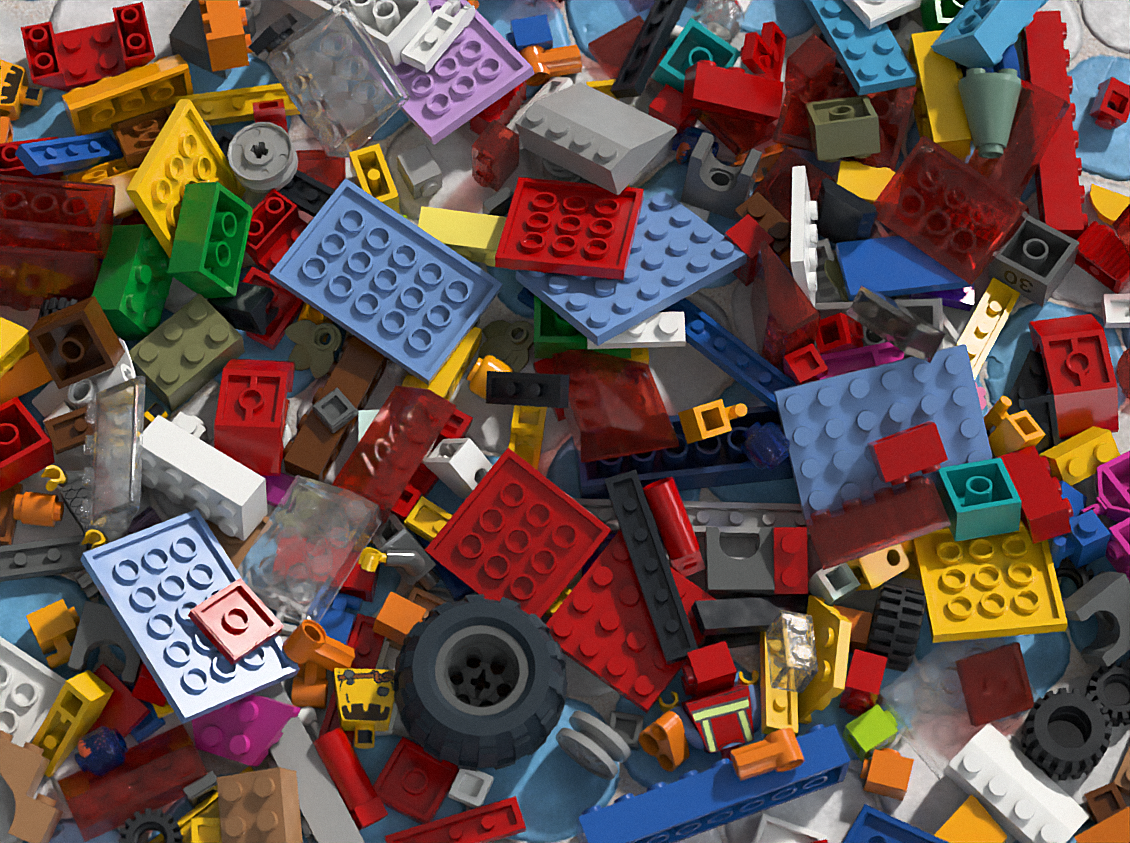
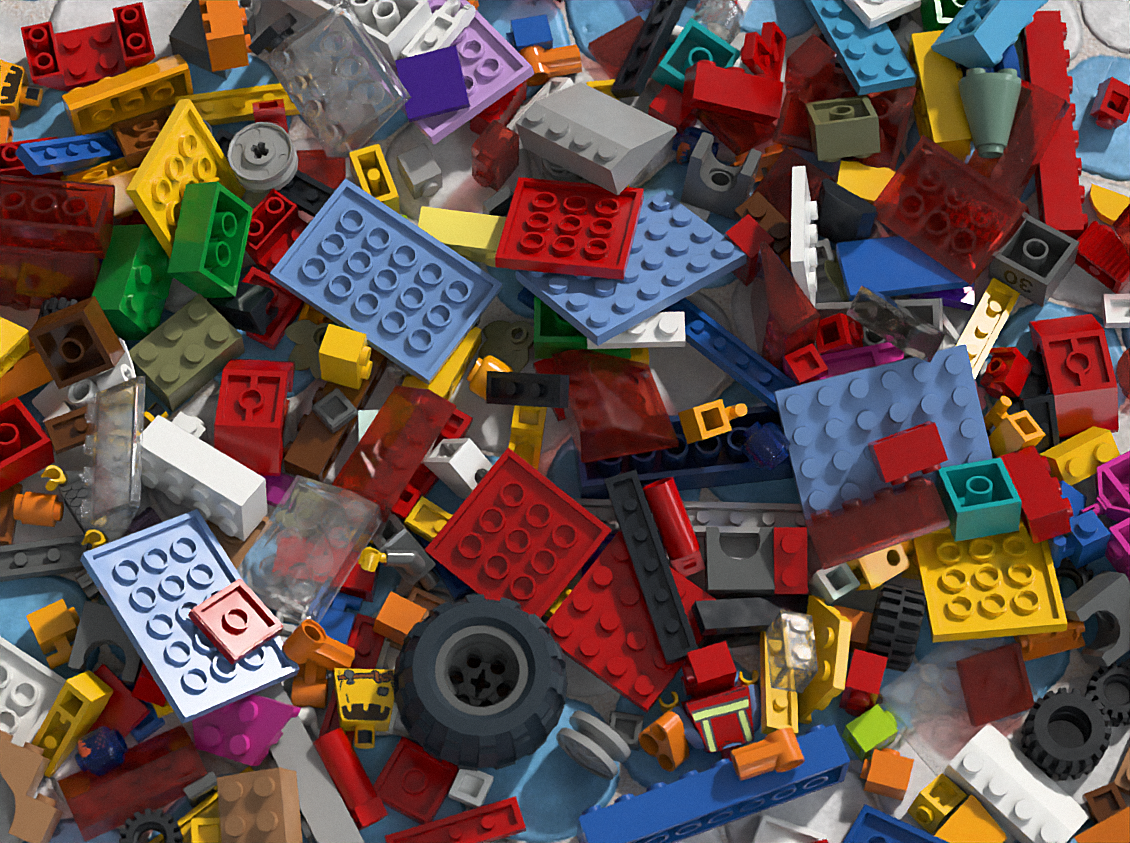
none -> yellow brick [318,324,373,390]
none -> dark purple tile [395,45,471,122]
none -> yellow bracket [907,773,967,833]
none -> red brick [980,347,1033,399]
none -> orange hinge [1013,619,1086,662]

